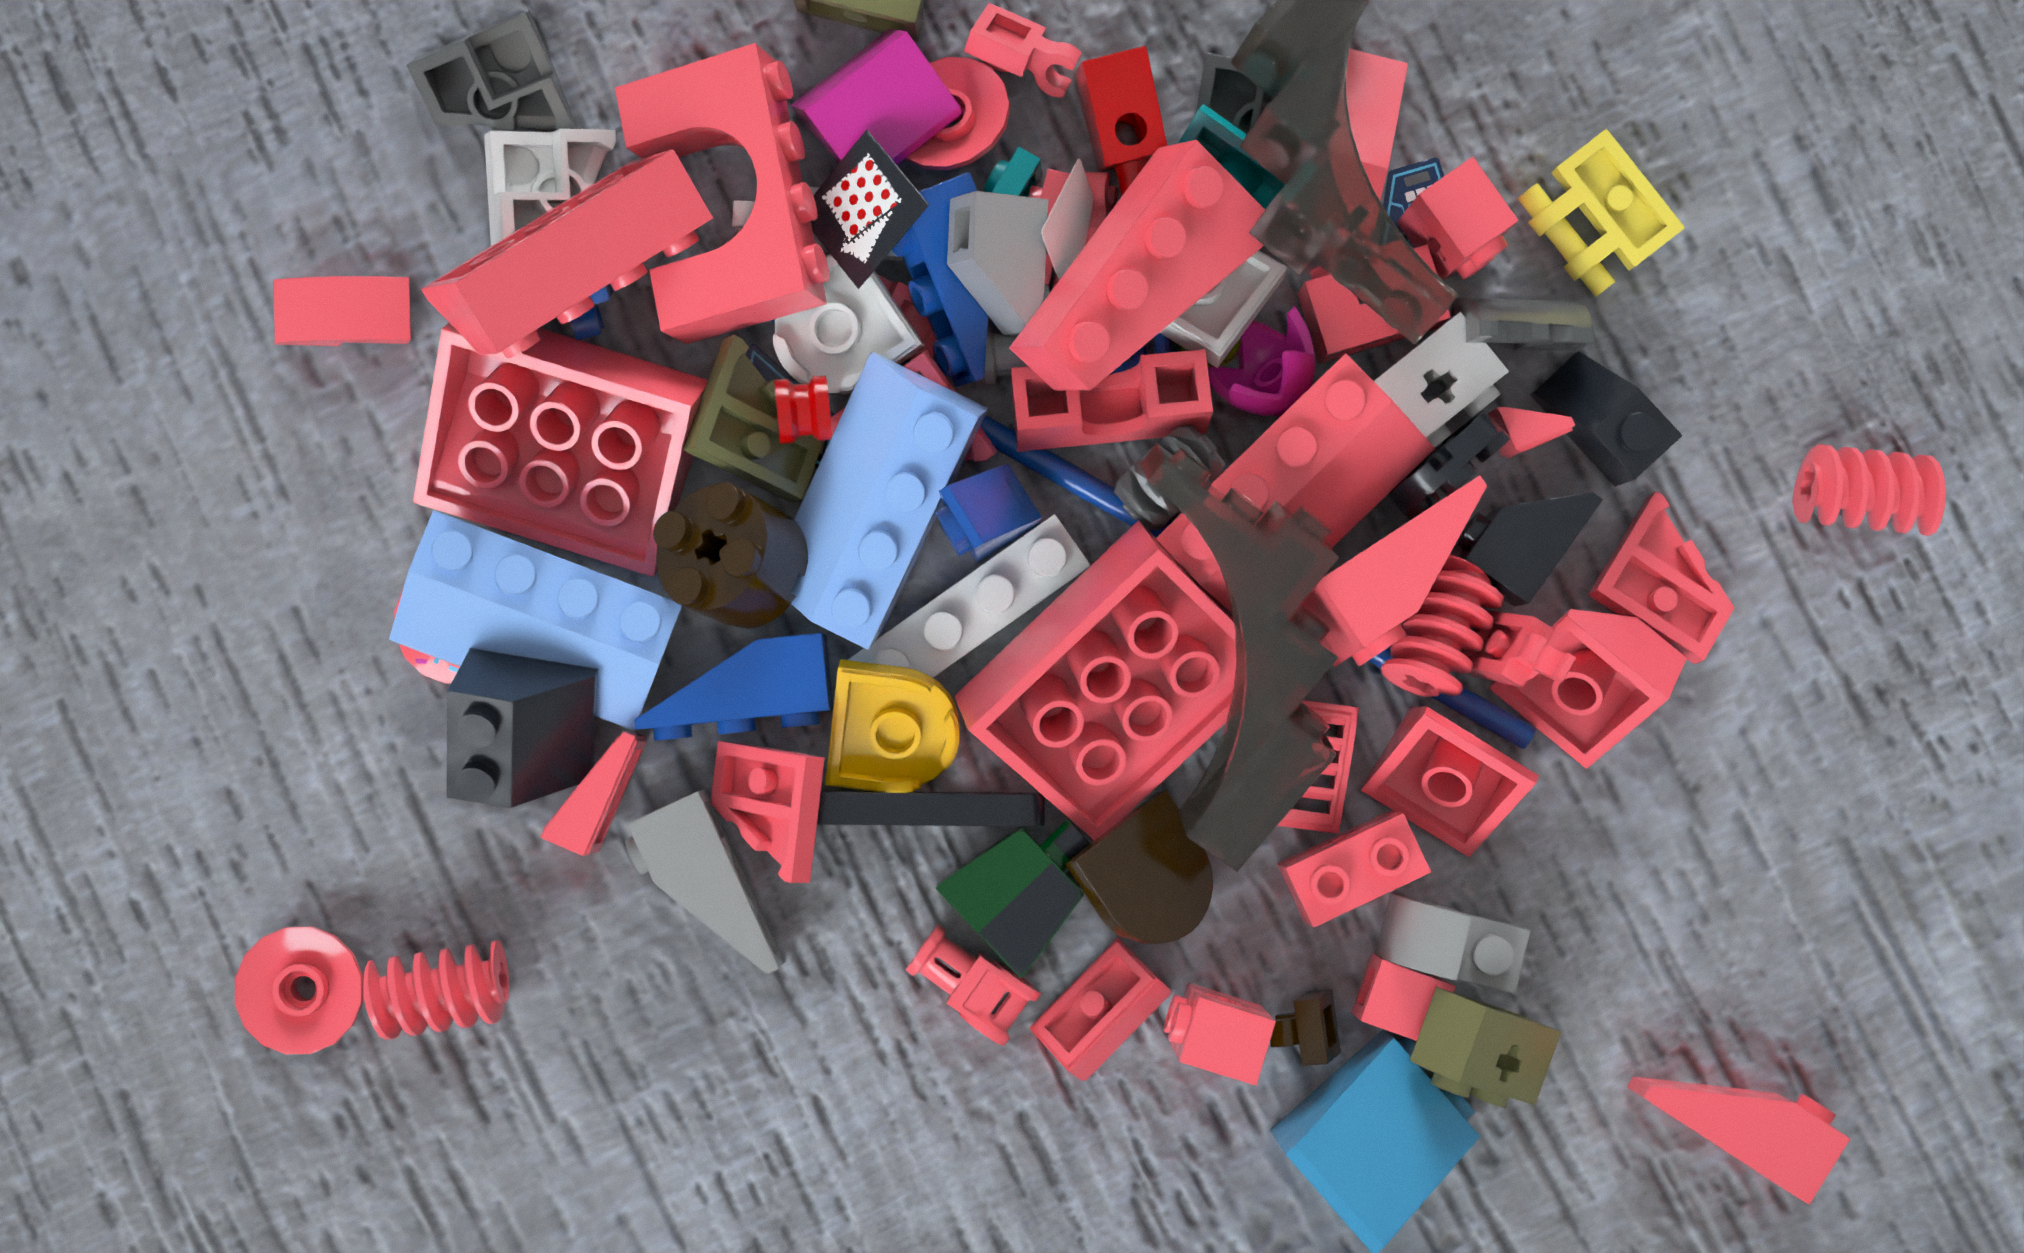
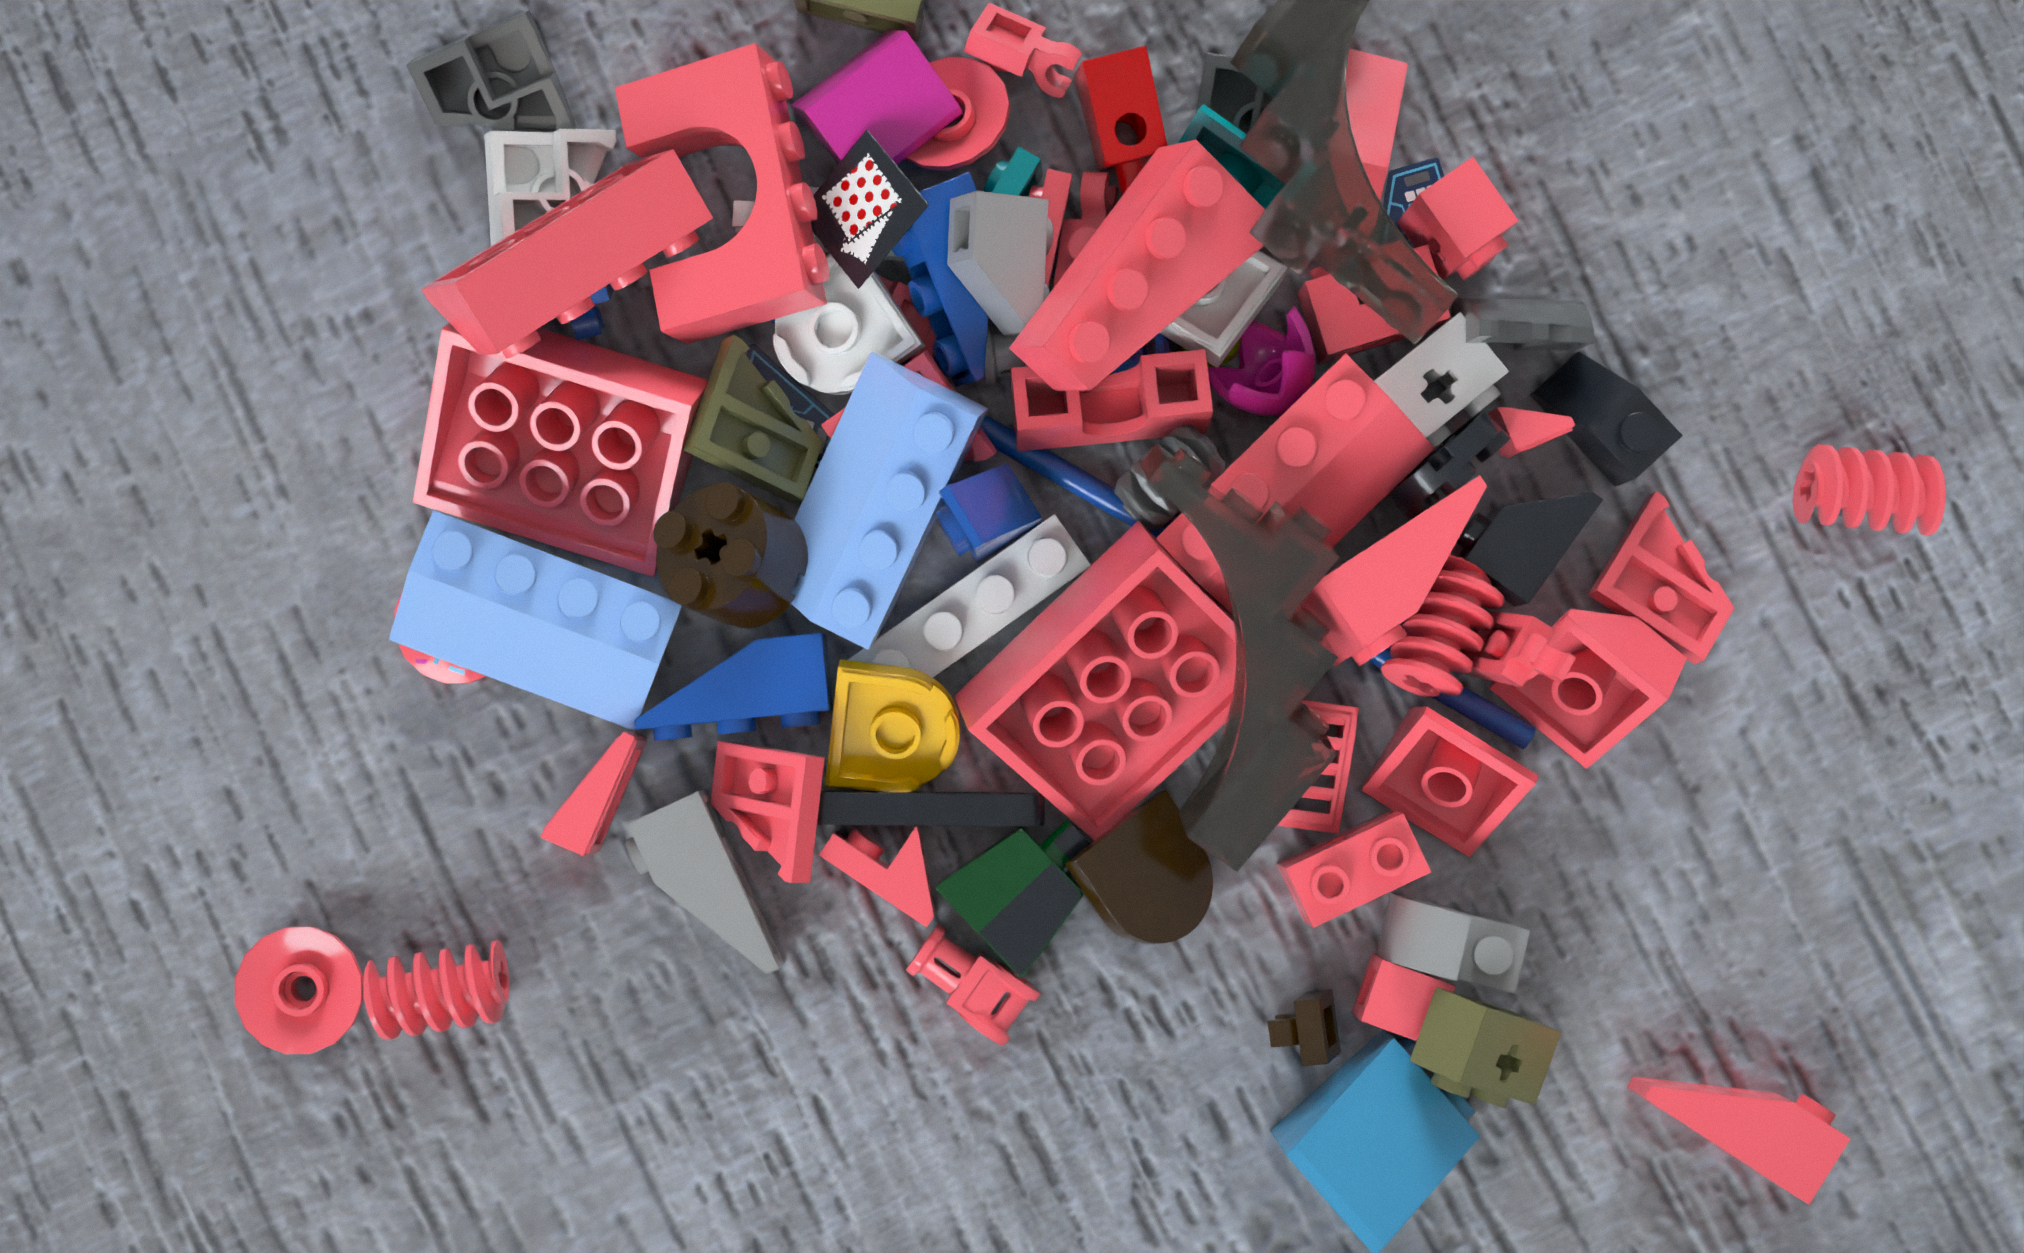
coral slope [273,276,411,346] -> none
black slope [447,648,598,808] -> none
red wheel [774,375,832,444] -> none
coral slope [1029,938,1171,1081] -> none
white sticker [1041,159,1094,281] -> none
coral brick [1163,982,1276,1086] -> none
light yellow plate [1517,128,1685,297] -> none
none -> coral slope [819,826,936,927]

